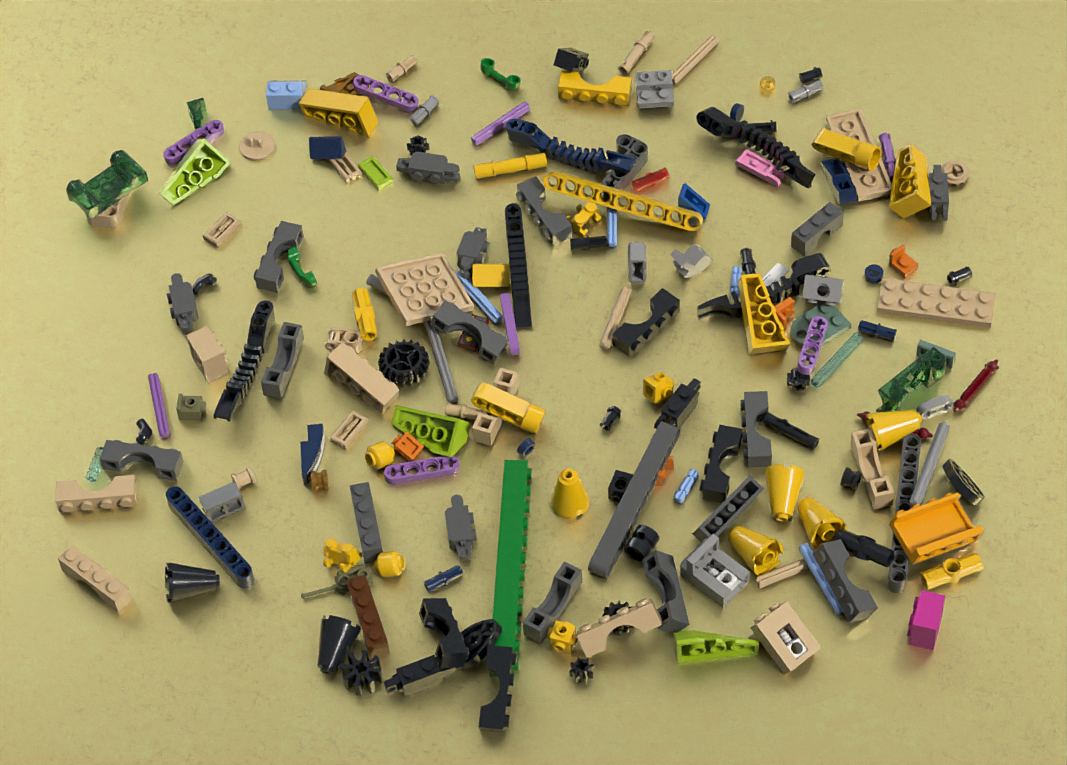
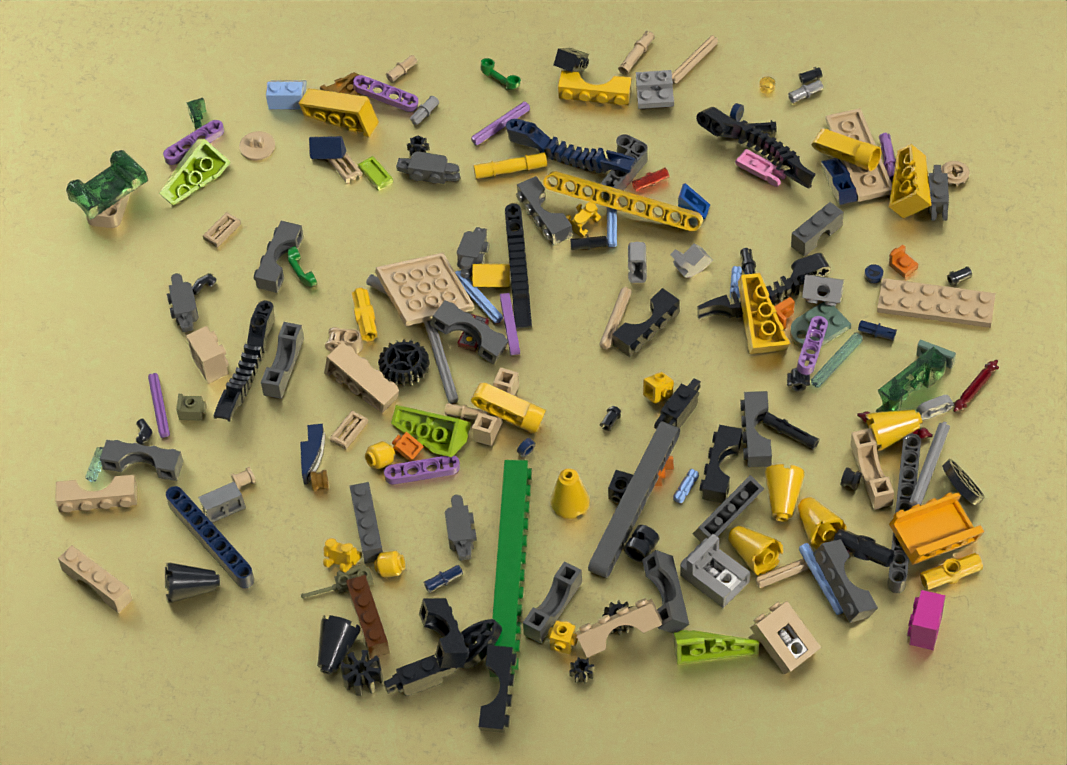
white sticker [762,263,789,288] -> none

